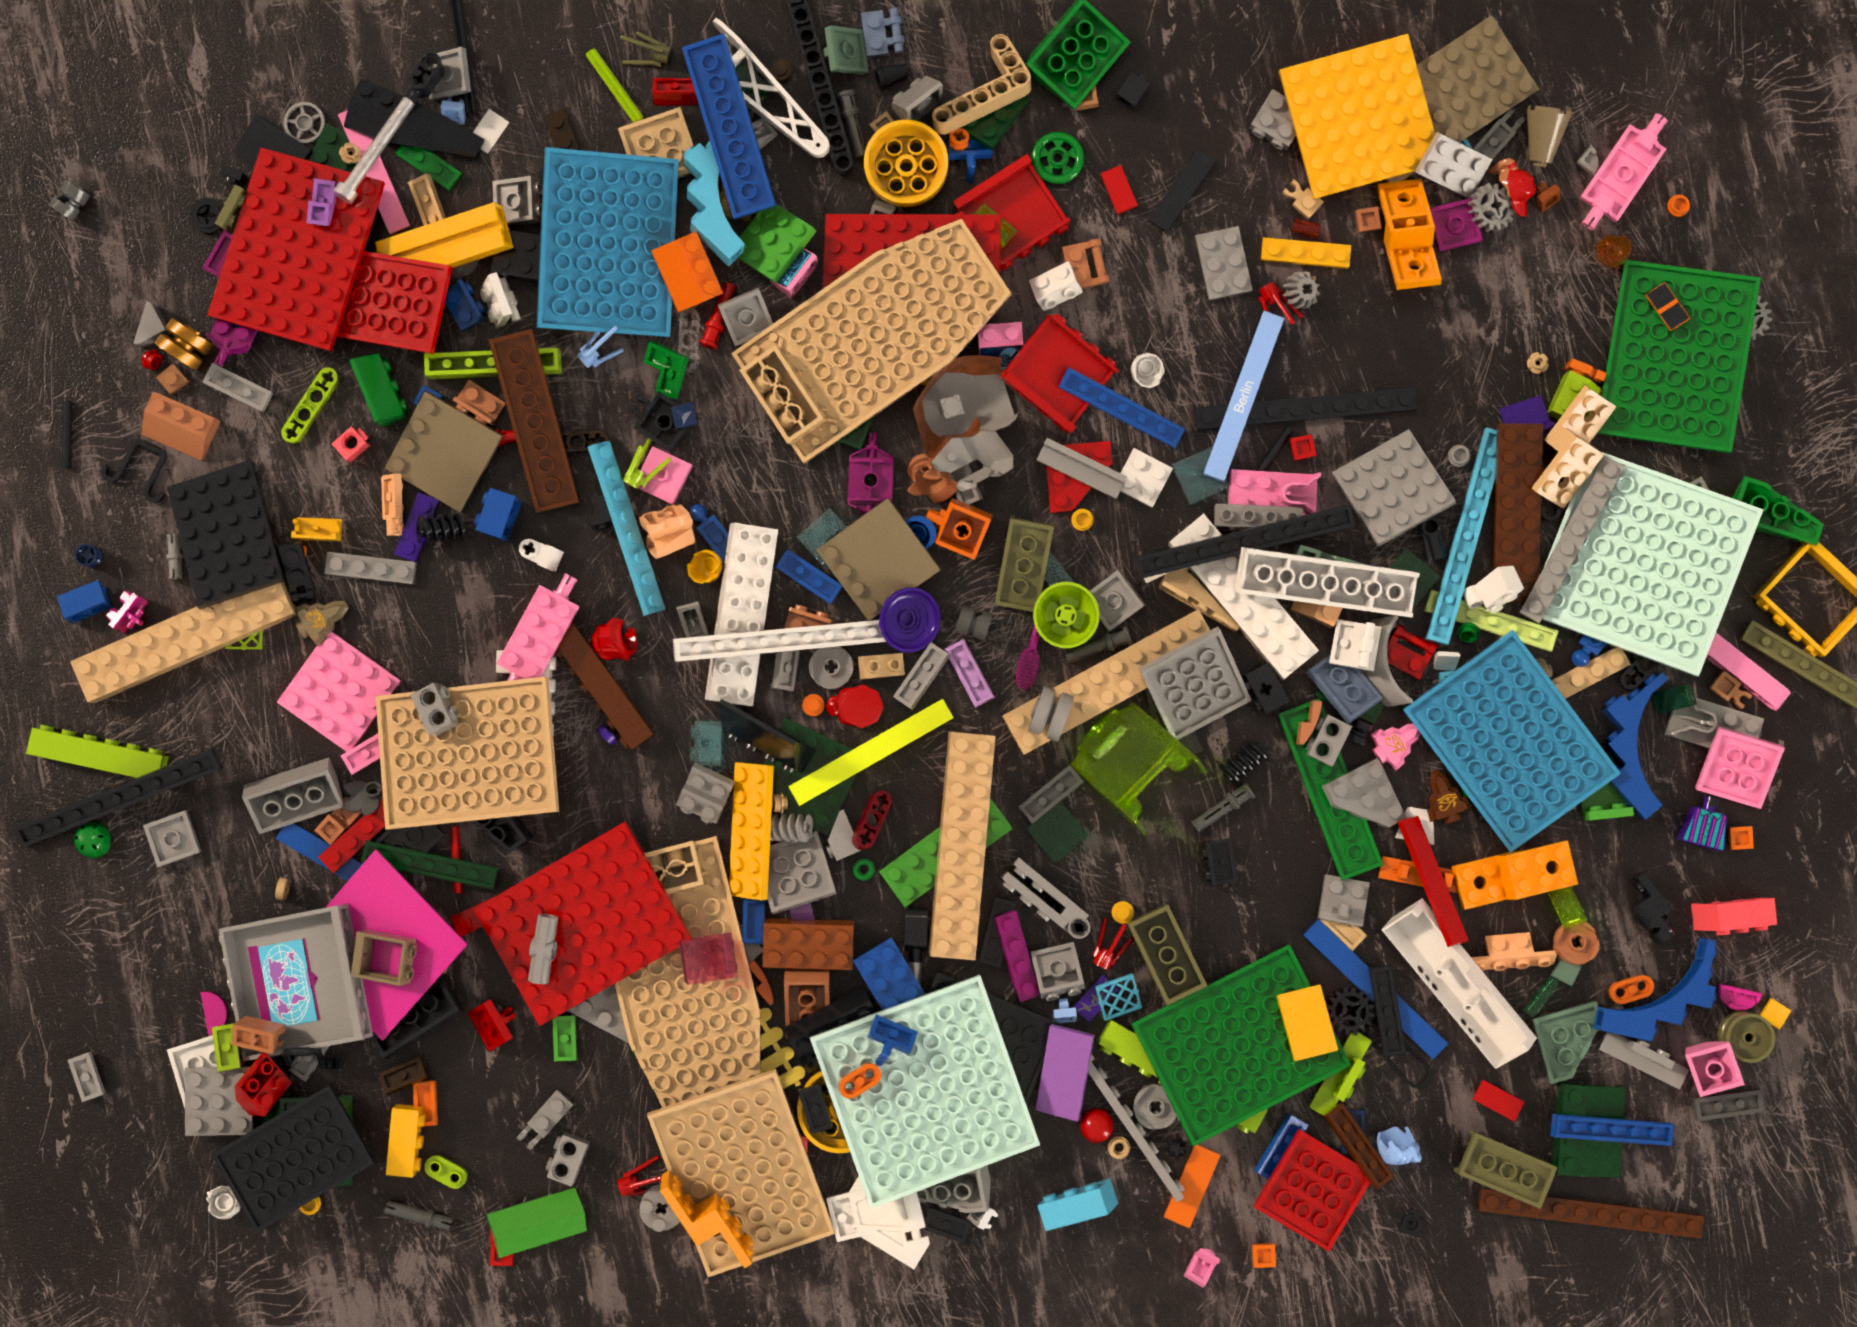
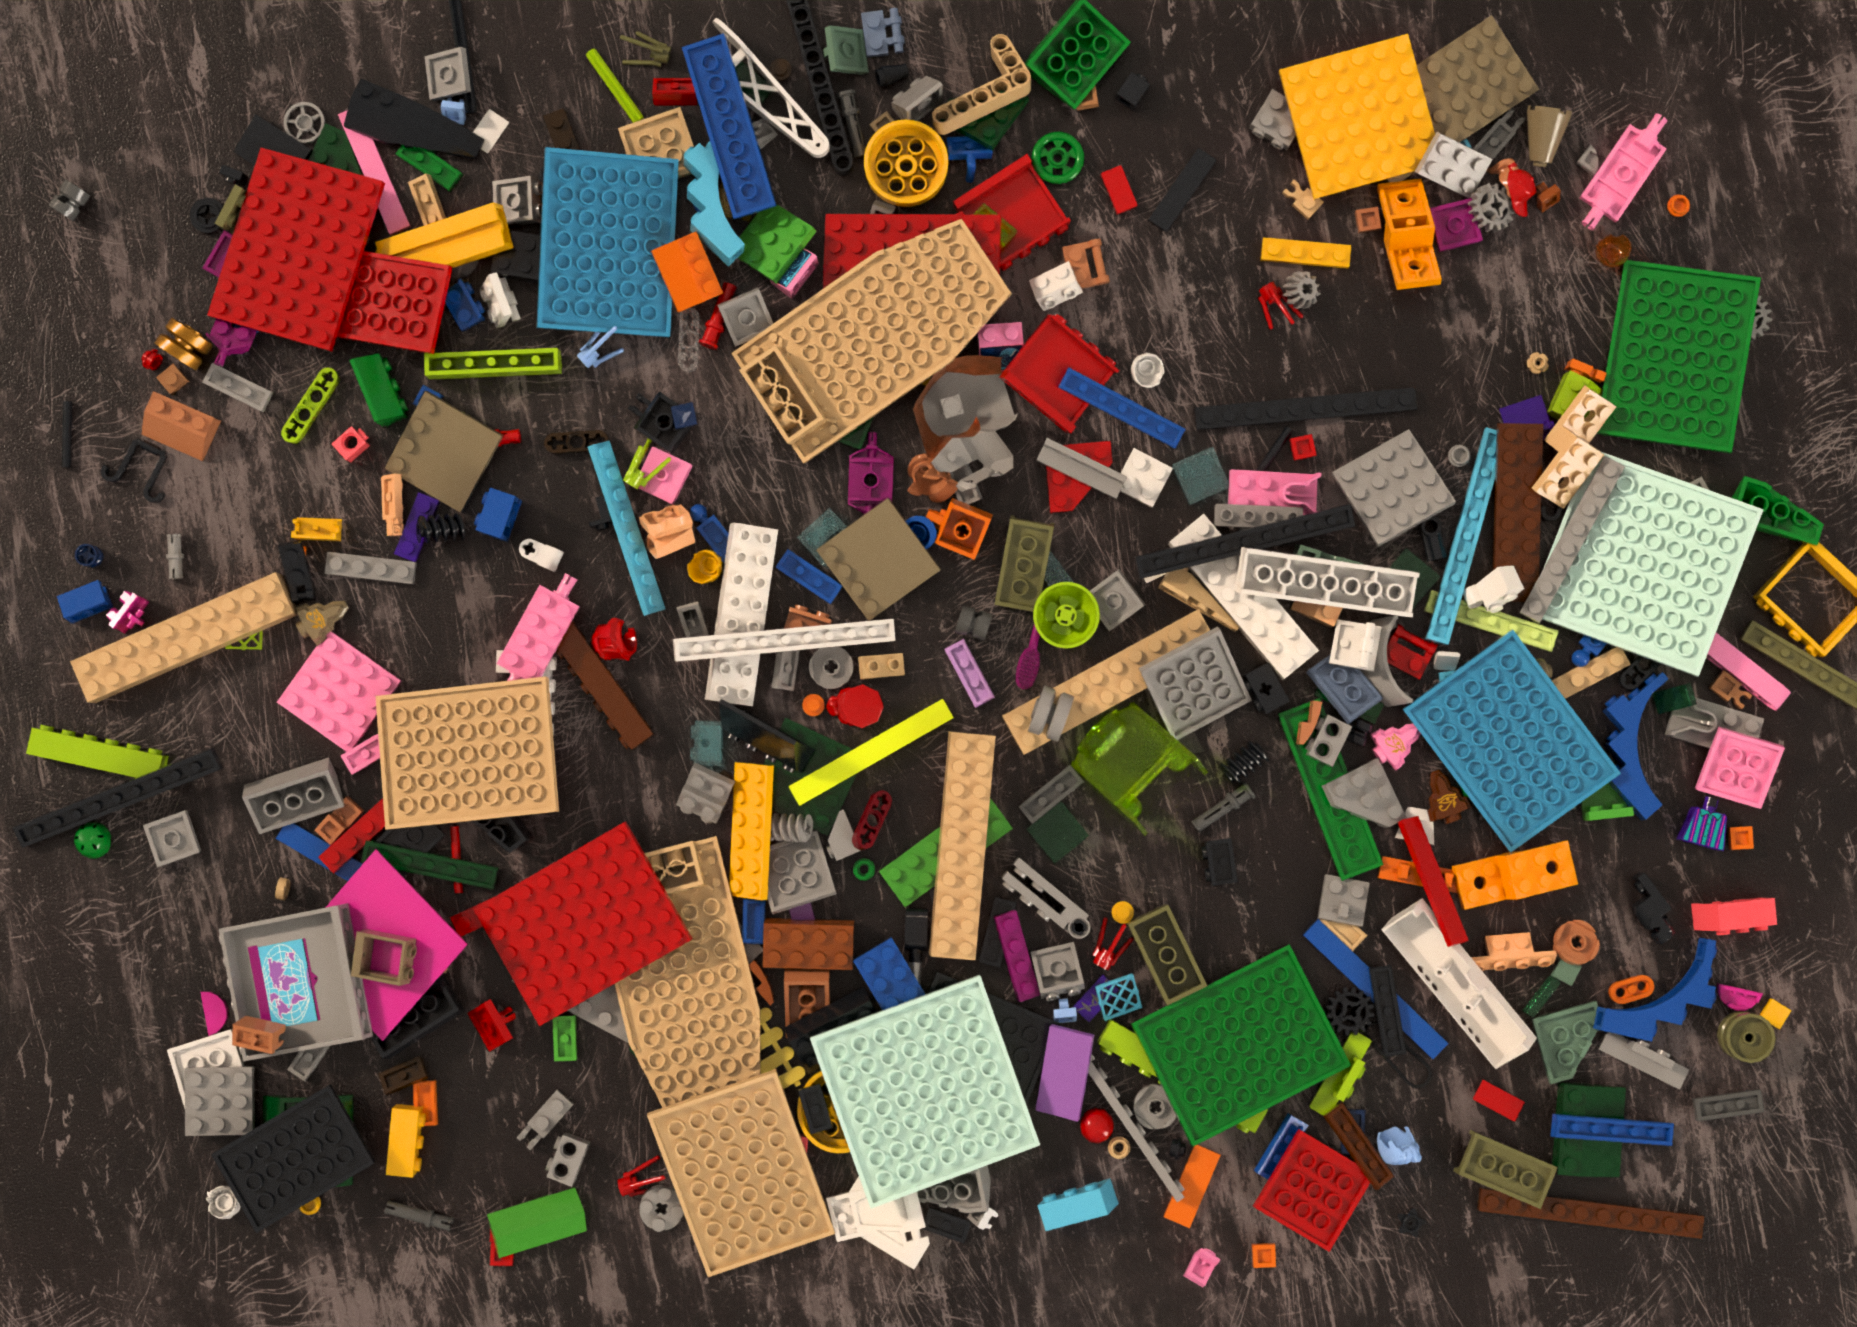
light grey plate [68,1052,106,1102] -> none
light grey slope [134,301,171,348] -> none
black plate [166,459,285,609] -> none
lime plate [212,1023,242,1073] -> none
red slope [235,1052,292,1117] -> none
black piece [271,1047,341,1070] -> none
medium lavender slope [307,178,338,226] -> none
flat silver piece [333,52,445,204] -> none
tan plate [339,143,361,164] -> none
dark grey plate [343,781,383,816] -> none
light grey brick [410,683,459,736] -> none
lime plate [425,1154,468,1189] -> none
nougat bracket [453,380,507,426] -> none
reddish brown plate [489,329,580,513] -> none
light grey piece [528,914,558,984] -> none
dark purple tile [596,725,618,746] -> none
green plate [644,341,689,399] -> none
light orange bracket [660,1170,754,1268] -> none
clear pink bracket [680,932,738,985] -> none
tan plate [772,792,788,814] -> none
orange plate [838,1062,881,1099] -> none
blue plate [867,1014,918,1066] -> none
dark purple hat [879,587,941,653] -> none
light grey plate [893,642,950,710] -> none
orange bush [949,128,969,151] -> none
dark grey pin [1064,626,1132,664] -> none
yellow plate [1071,509,1094,531] -> none
light grey plate [1195,226,1253,301] -> none
light blue tile [1203,311,1284,482] -> none
yellow tile [1276,985,1338,1061] -> none
clear red pin [1292,218,1321,239] -> none
green plate [1457,622,1480,643] -> none
clear neon green plate [1548,886,1587,929] -> none
black tile [1645,282,1690,332] -> none
bright pink slope [1685,1041,1745,1097] -> none

